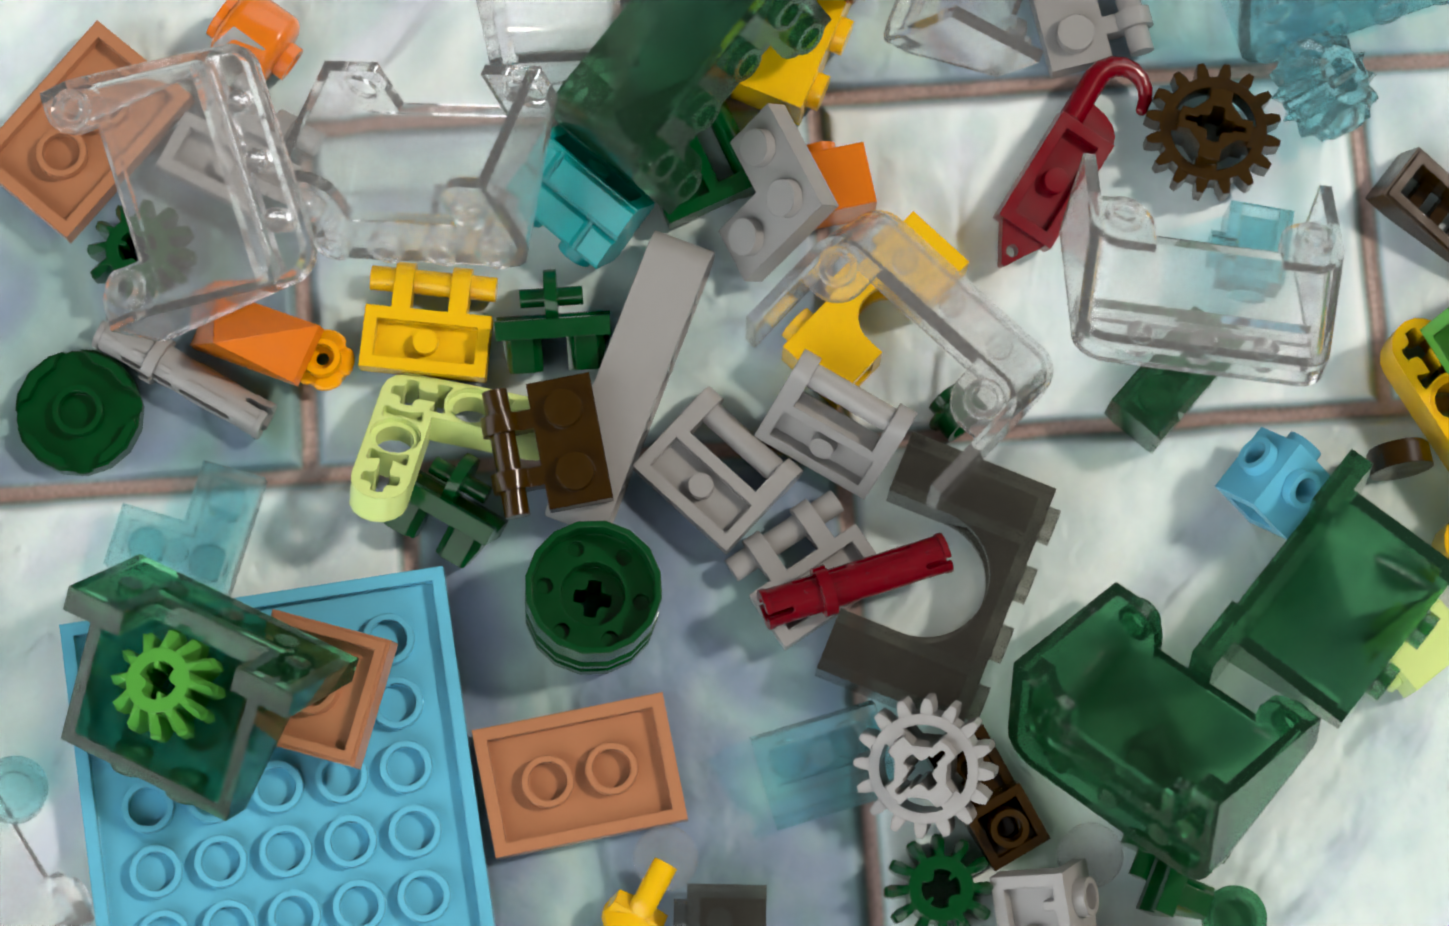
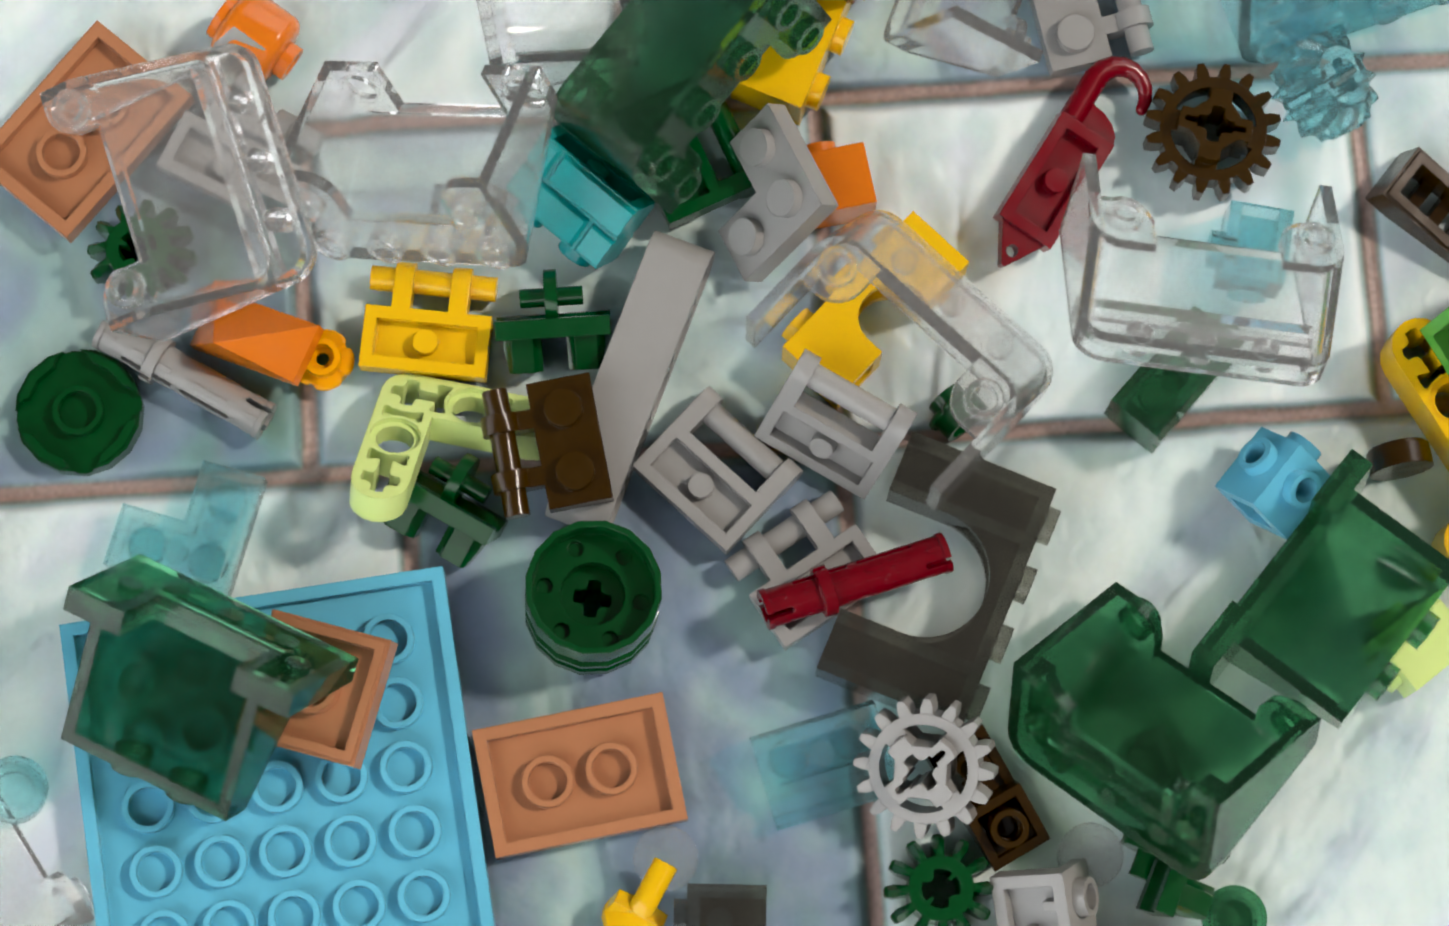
bright green gear [110,629,227,743] -> none

